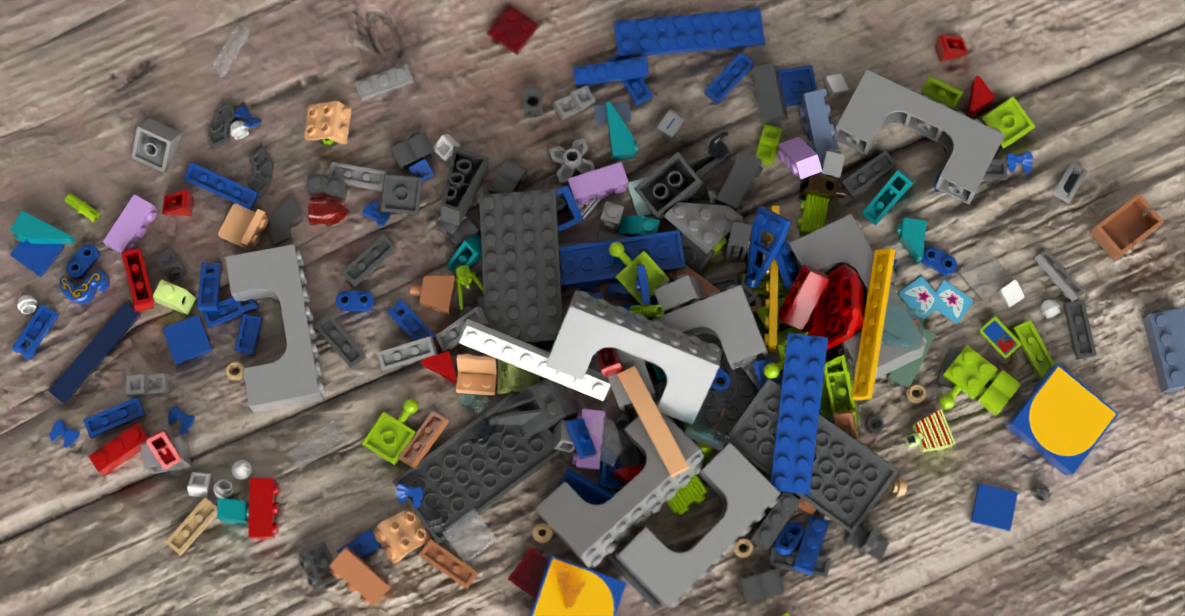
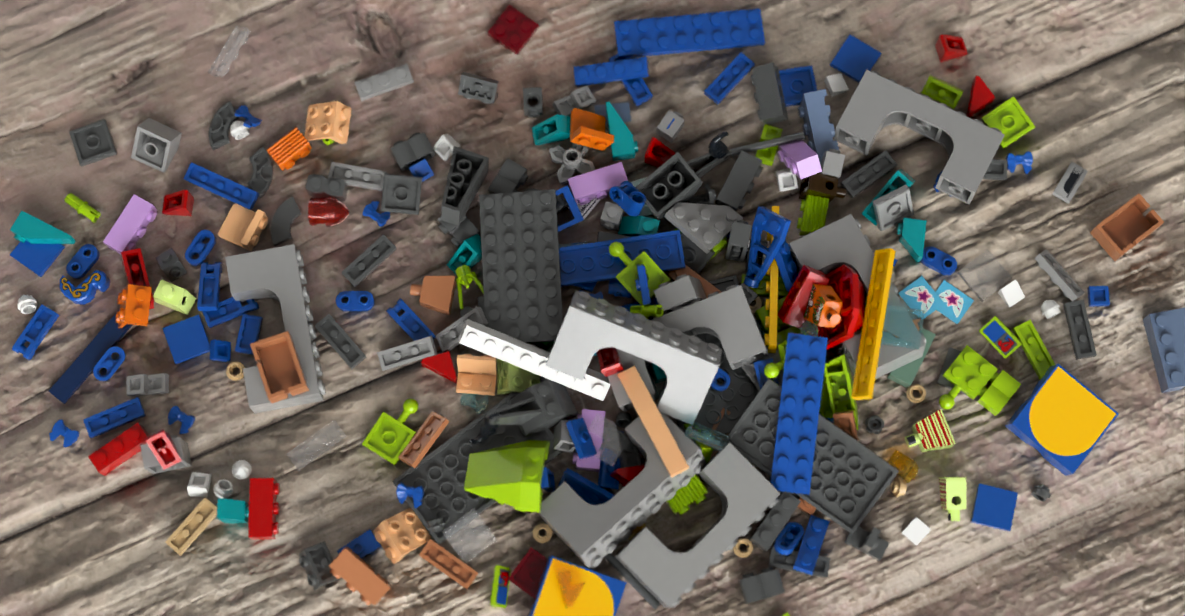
none -> dark grey tile [69,119,117,167]
none -> blue plate [93,346,125,381]
none -> orange bracket [115,284,152,329]
none -> blue plate [185,230,216,266]
none -> blue plate [210,339,231,362]
none -> nougat piece [250,331,309,403]
none -> orange brick [266,127,312,171]
none -> dark grey bracket [458,72,499,104]
none -> lime wedge [464,440,550,512]
none -> slope [490,565,511,608]
none -> teal slope [532,114,571,145]
none -> blue tile [541,467,556,492]
none -> orange bracket [570,108,614,151]
none -> blue piece [609,181,646,217]
none -> red slope [644,137,676,168]
none -> dark grey bar [730,132,805,156]
none -> white slope [775,168,798,192]
none -> clear light blue plate [800,321,818,336]
none -> orange torso [804,284,842,328]
none -> blue tile [830,34,881,83]
none -> light grey tile [873,185,914,231]
none -> clear yellow bracket [887,450,919,483]
none -> white slope [902,517,931,546]
none -> yellowish green torso [939,477,966,521]
none -> blue plate [1087,286,1110,307]

